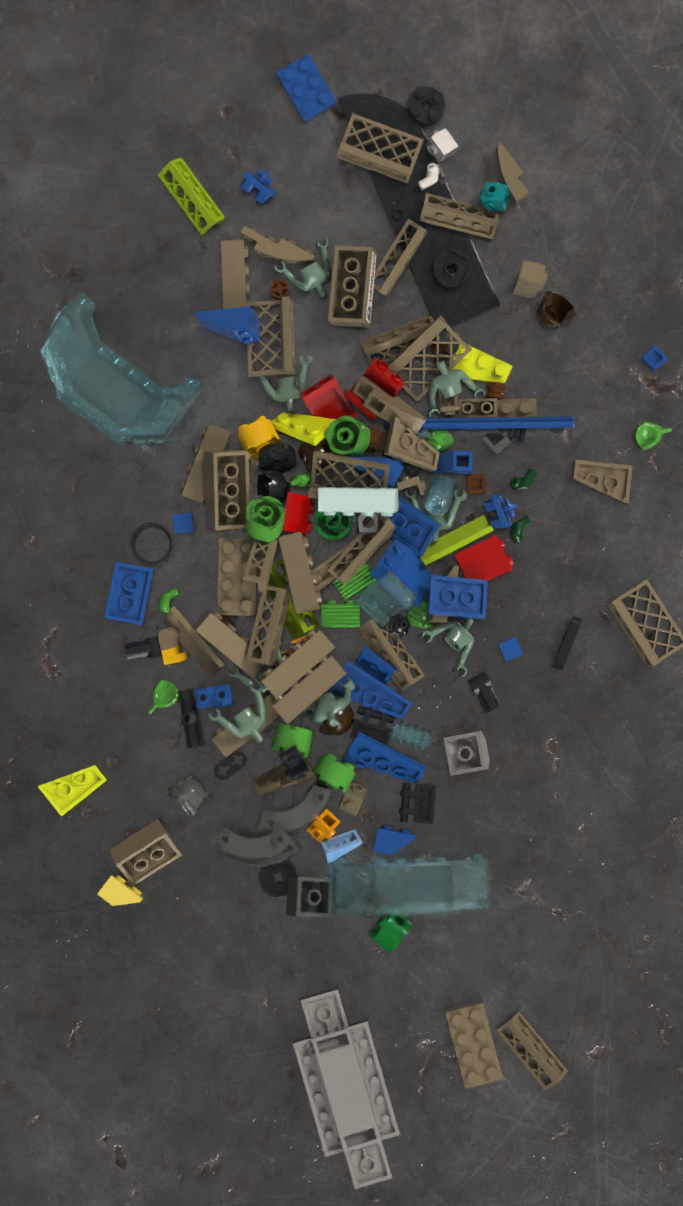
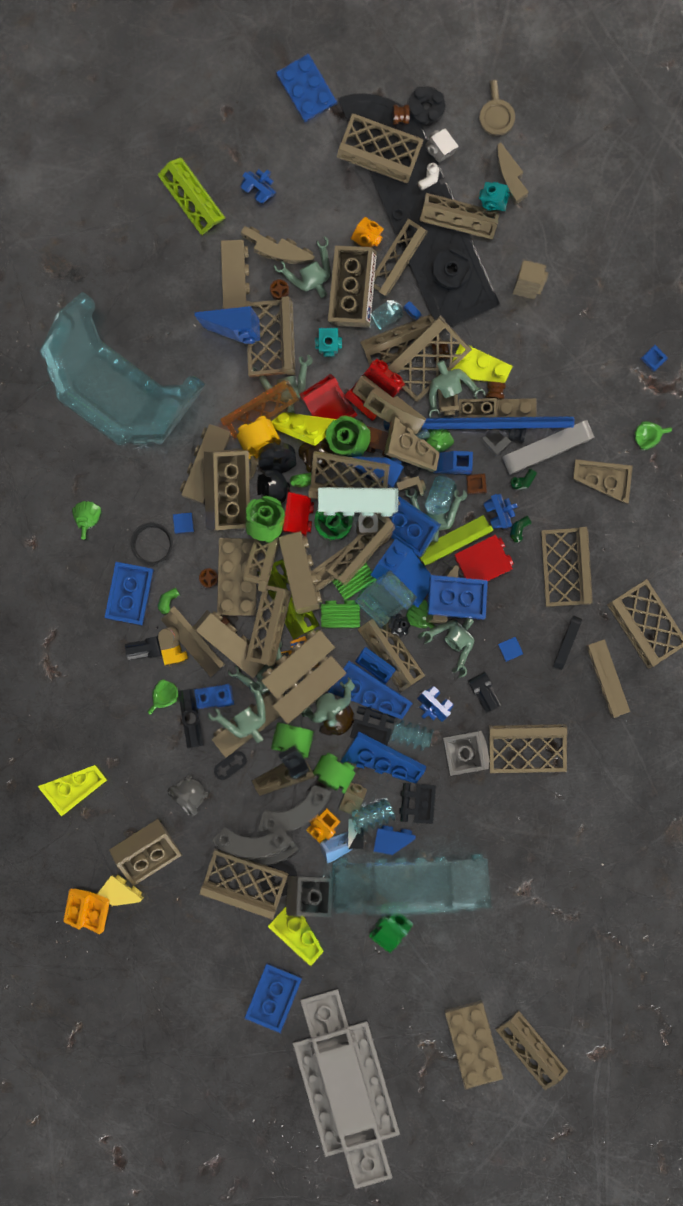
dark brown helmet [536,291,577,329] -> none
none -> light orange slope [63,888,110,935]
none -> bright green piece [72,501,101,539]
none -> reddish brown wheel [199,568,218,588]
none -> dark tan fence [200,848,288,919]
none -> clear orange fence [220,380,300,439]
none -> blue plate [244,963,302,1033]
none -> neon yellow wing [268,907,324,966]
none -> teal brick [315,328,342,357]
none -> sticker [348,818,364,849]
none -> light orange brick [350,217,384,247]
none -> clear light blue piece [352,799,396,834]
none -> clear light blue bracket [371,300,404,330]
none -> reddish brown wheel [392,105,410,124]
none -> blue tile [403,301,422,320]
none -> blue hips [417,686,453,722]
none -> dark tan piece [479,80,515,136]
none -> dark tan fence [489,724,567,773]
none -> light grey beam [502,420,595,475]
none -> dark tan fence [541,527,593,607]
none -> dark tan fence [586,639,630,718]

